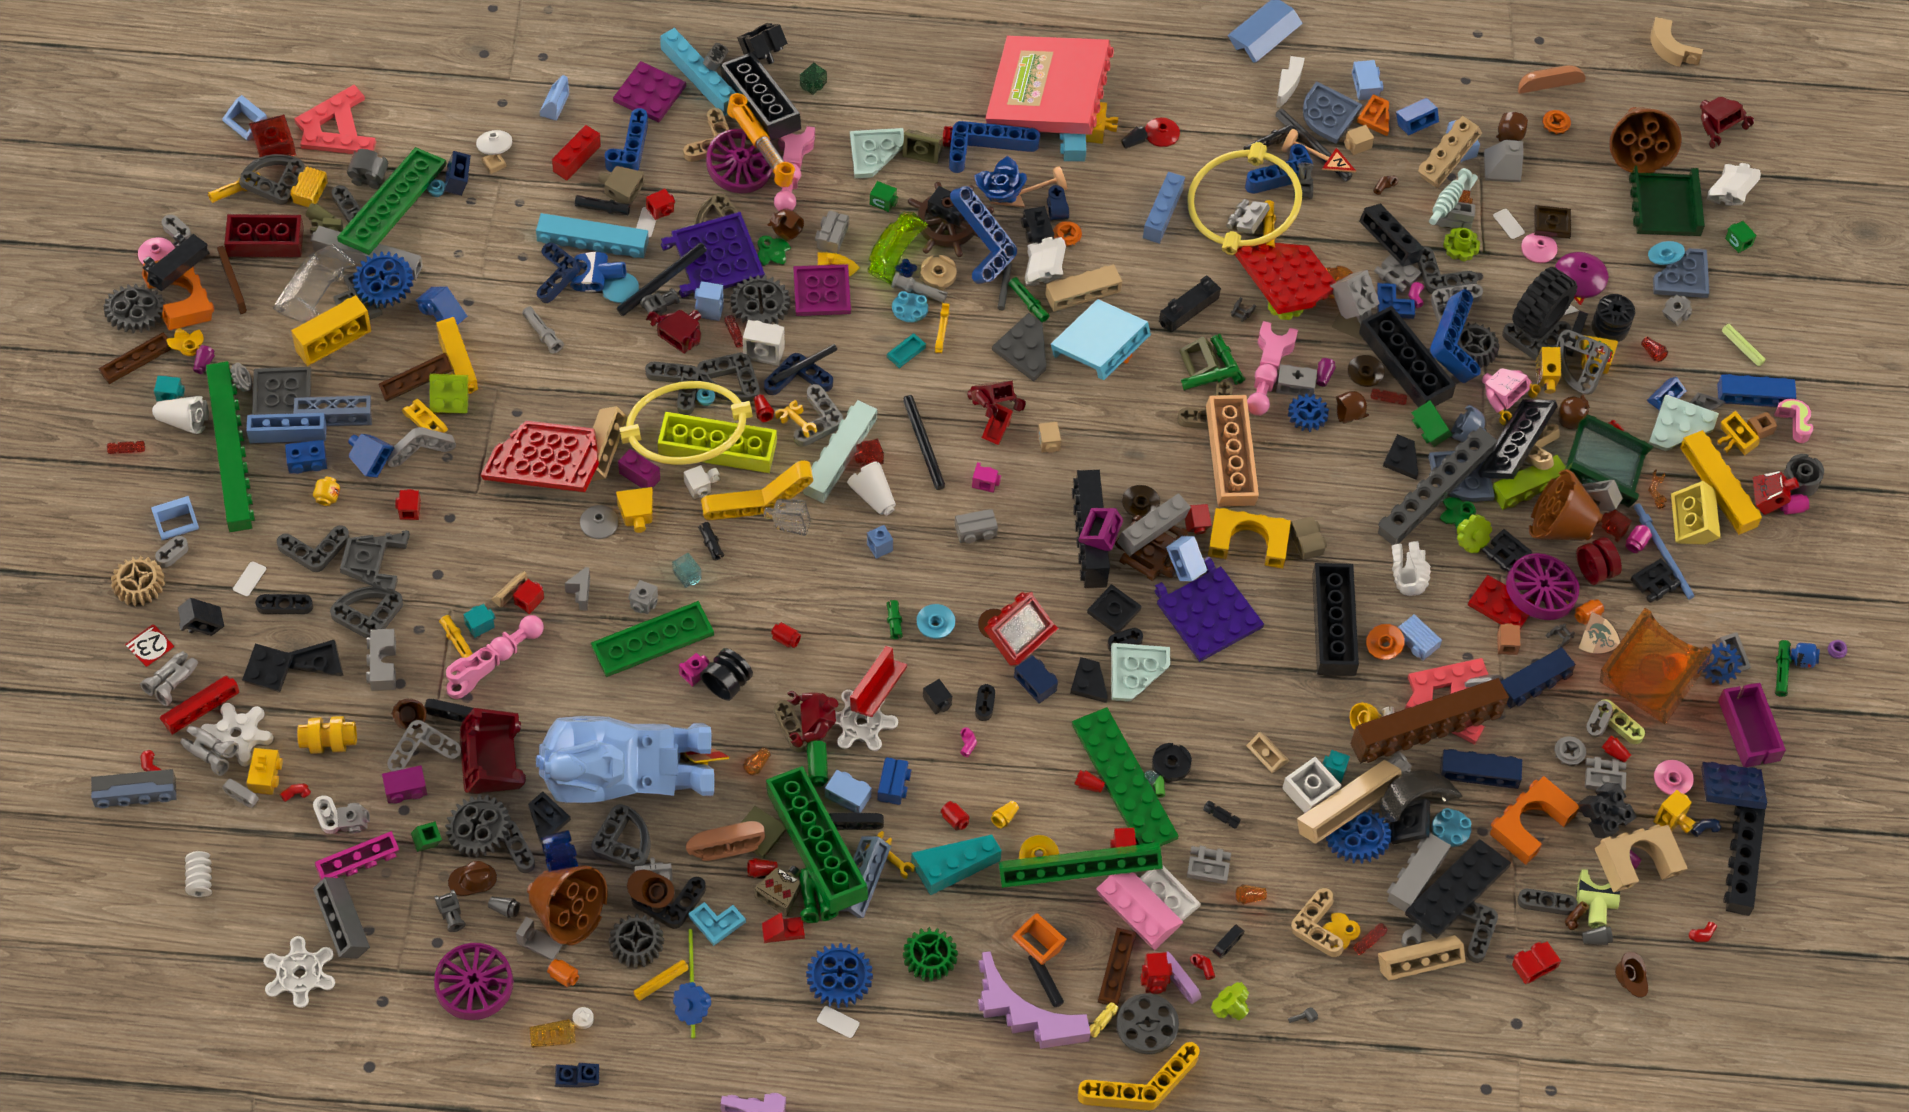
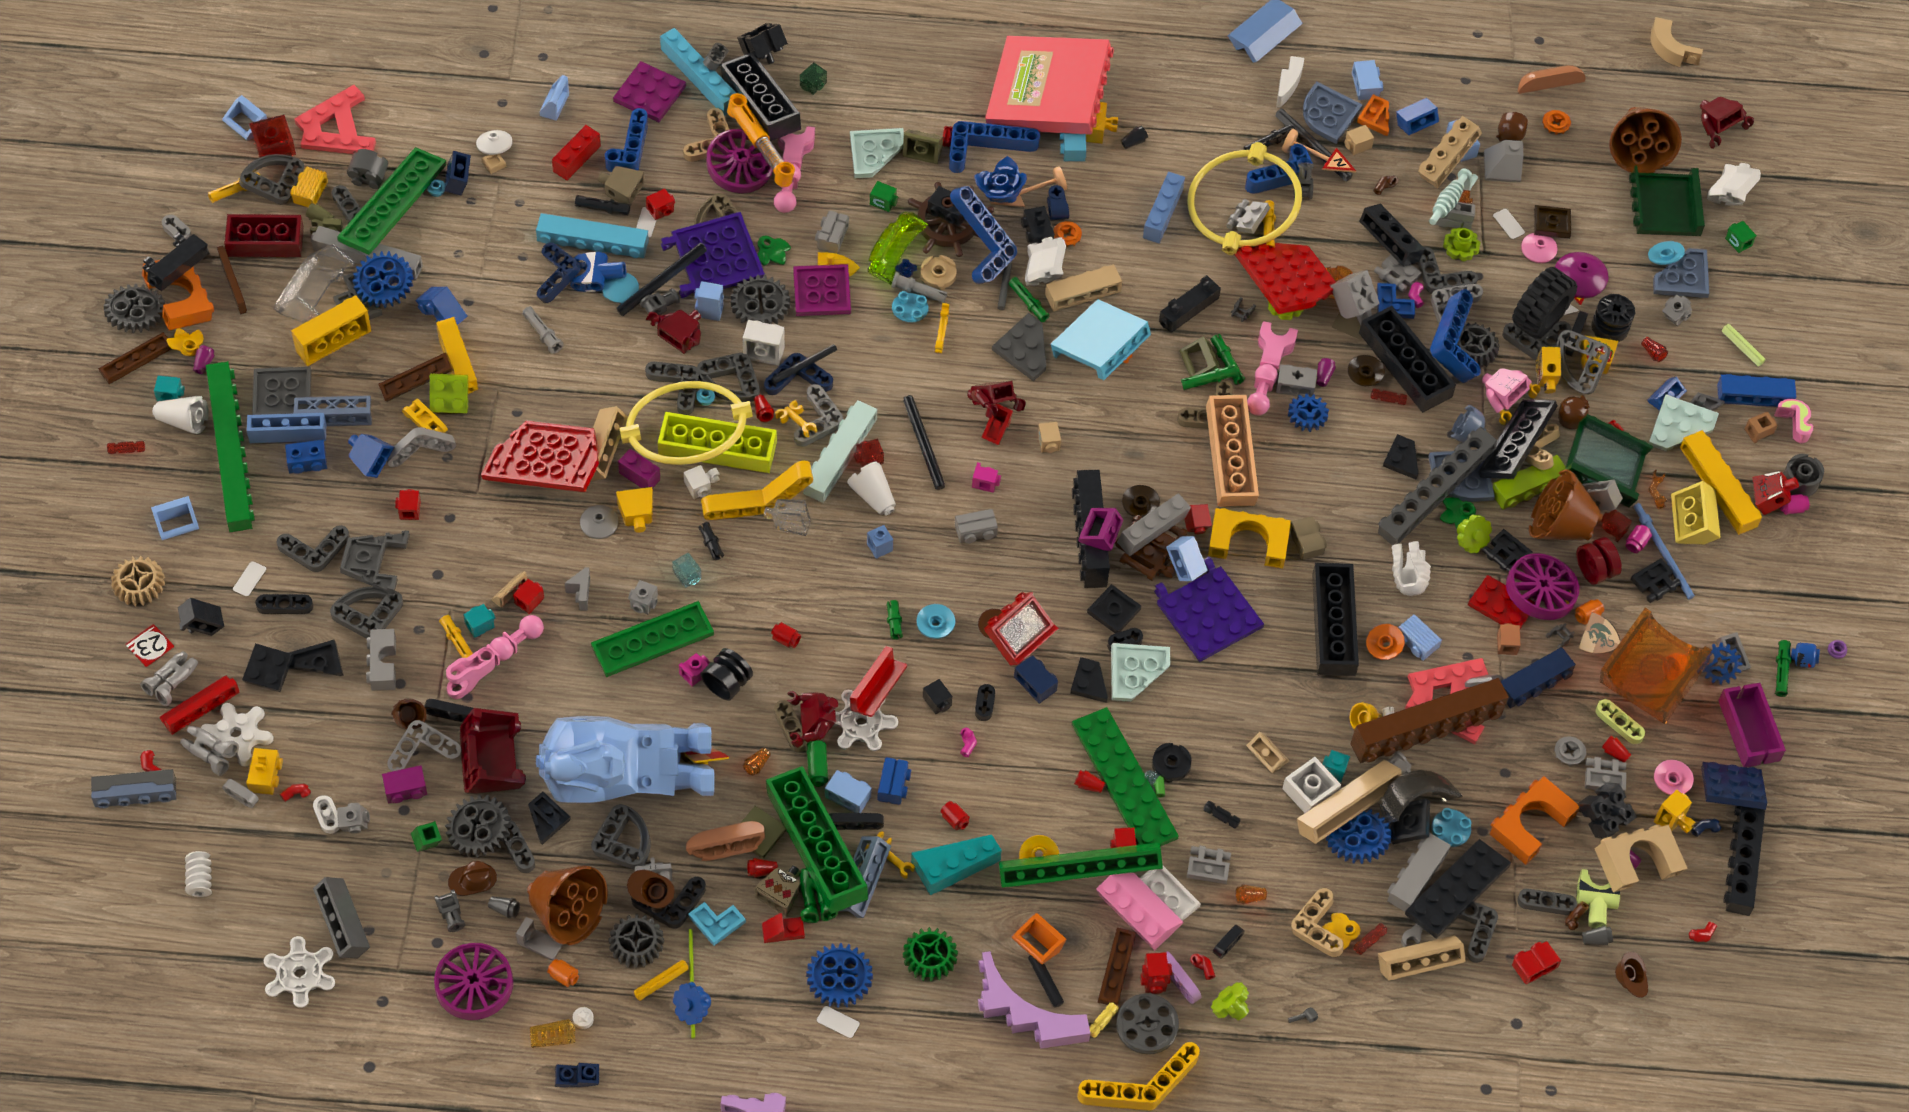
bright pink dish [138,238,175,264] -> none
light grey beam [155,536,189,568] -> none
light grey gear [230,363,252,392] -> none
yellow piece [297,716,357,754] -> none
yellow head [313,476,340,506] -> none
dark pink brick [315,831,399,880] -> none
clear blue brick [541,830,578,871] -> none
clear red axle [724,315,743,348] -> none
reddish brown helmet [767,209,804,242] -> none
teal tile [887,333,926,369] -> none
yellow cone [991,801,1019,829] -> none
red dish [1145,117,1180,147] -> none
reddish brown helmet [1336,391,1369,424] -> none
green brick [1411,401,1453,447] -> none
dark blue brick [1440,749,1522,789] -> none
light grey beam [1586,700,1613,737] -> none
yellow brick [1717,410,1760,456] -> none

